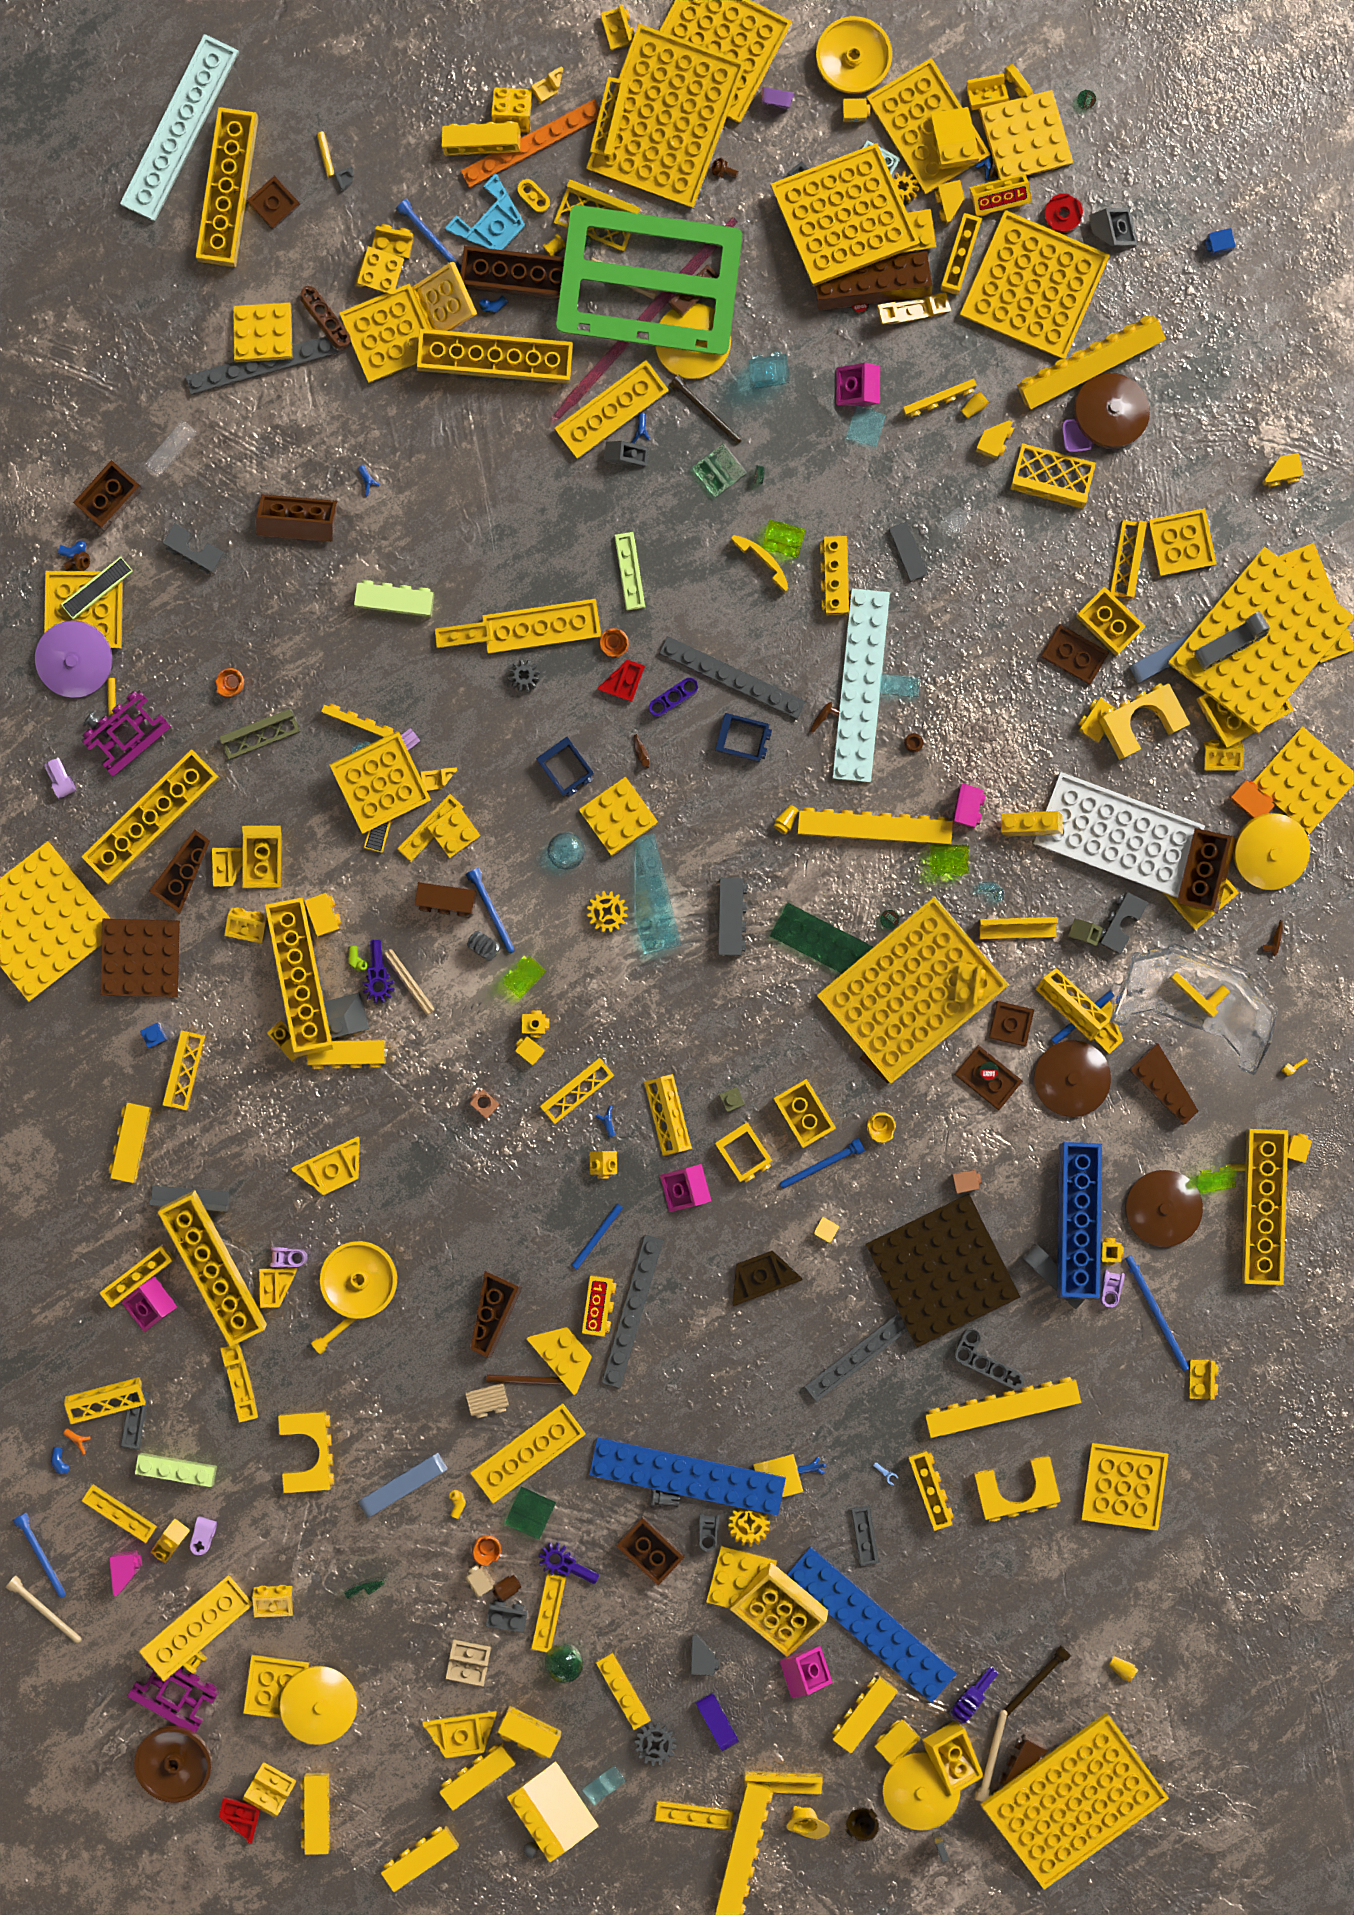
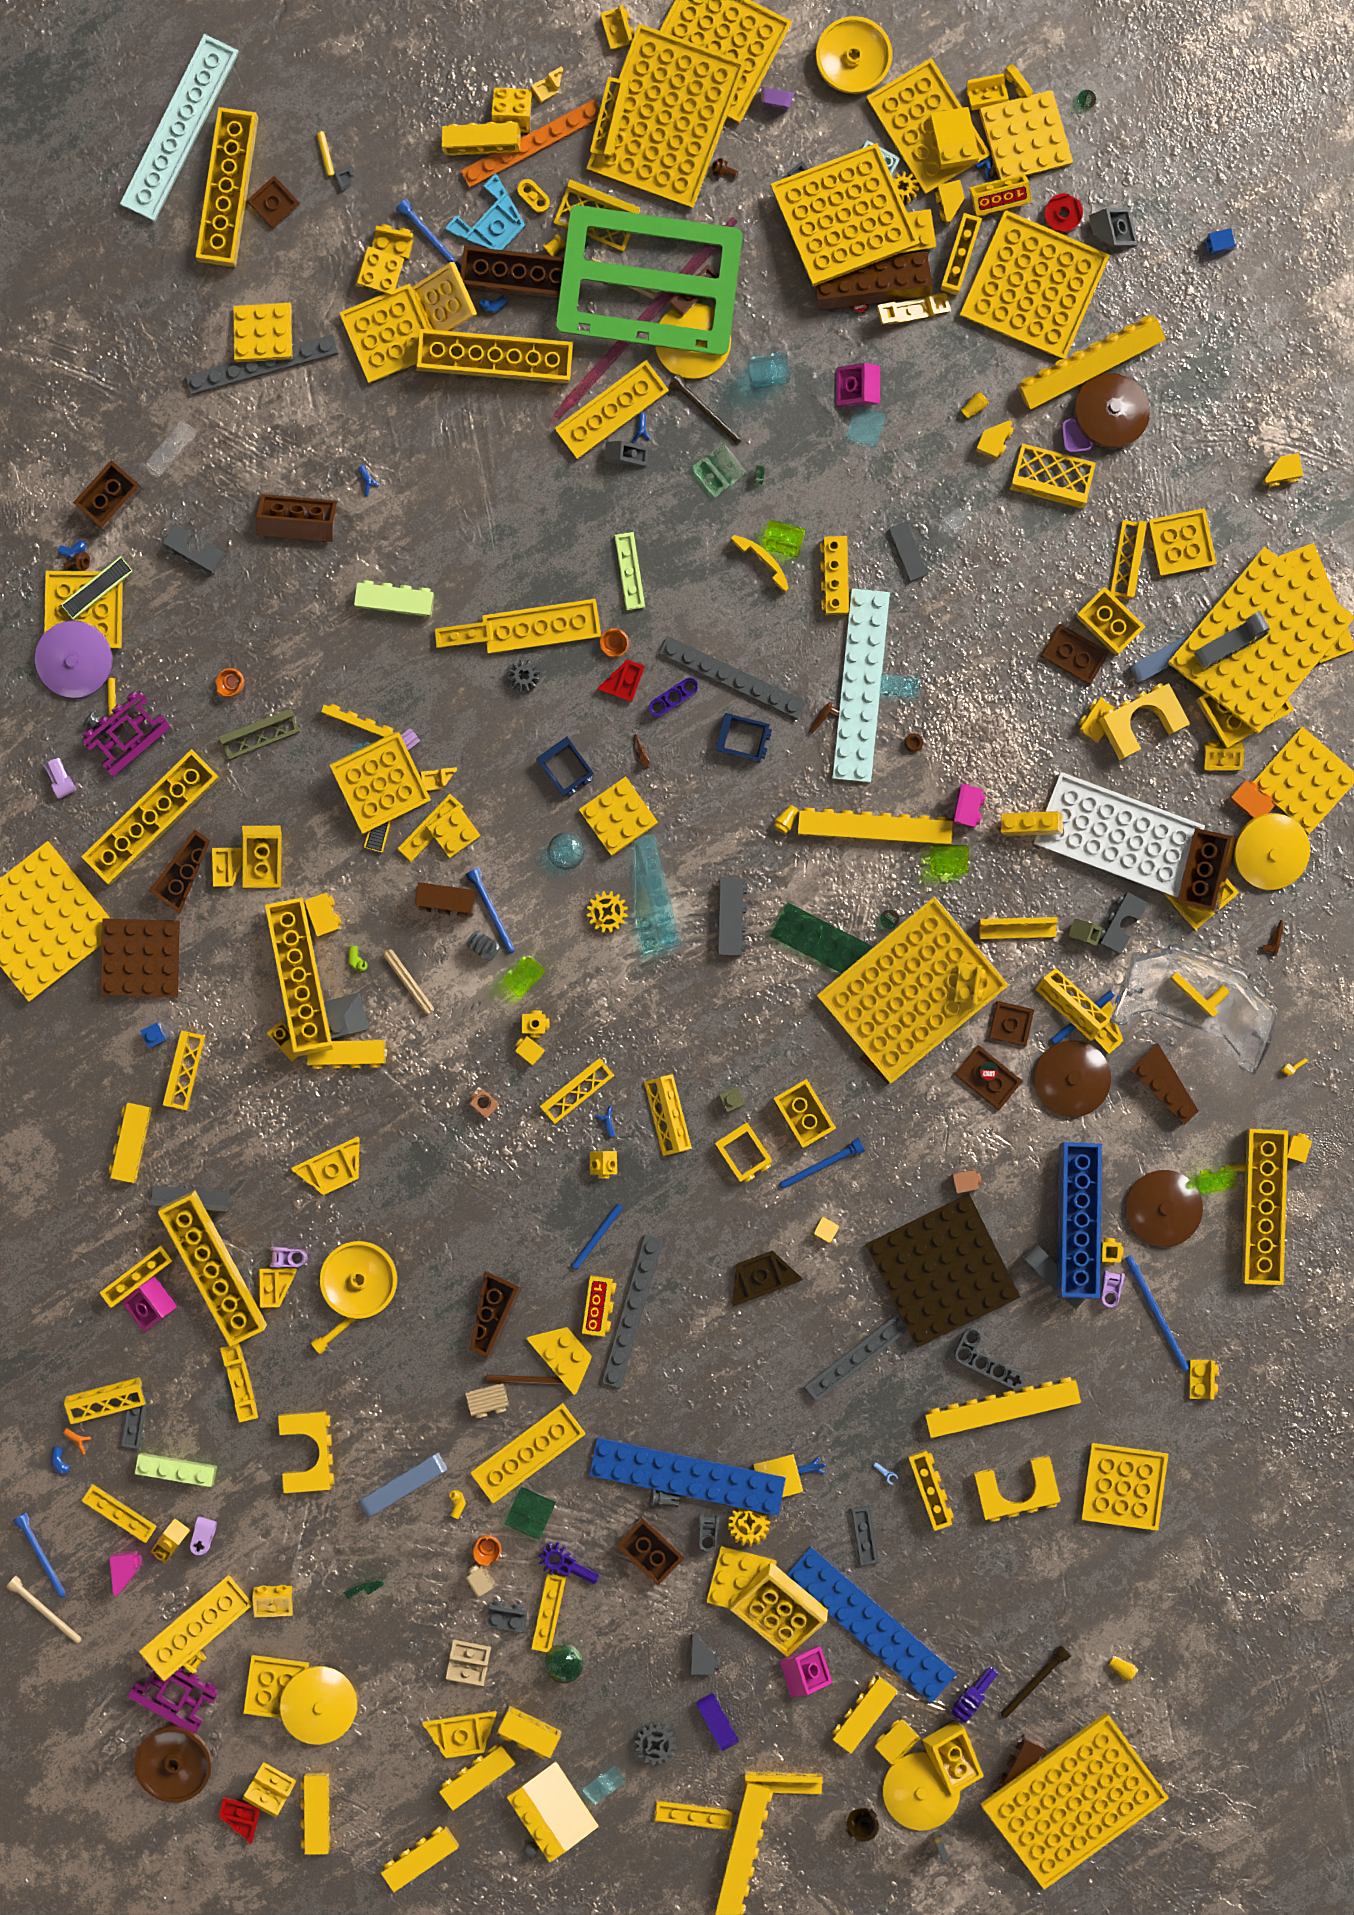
yellow bracket [224,907,268,944] -> none
reddish brown beam [300,286,351,350] -> none
dark purple gear [362,940,395,1003] -> none
reddish brown brick [492,1574,522,1602] -> none
yellow plate [596,1652,651,1730] -> none
dark pink slope [660,1164,711,1212] -> none
yellow piece [786,1806,830,1839] -> none
yellow brick [843,99,870,123] -> none
yellow hair [867,1112,896,1143] -> none
yellow plate [902,378,977,418] -> none
tan piece [974,1710,1007,1802] -> none
clear light blue arm [979,882,1005,901] -> none

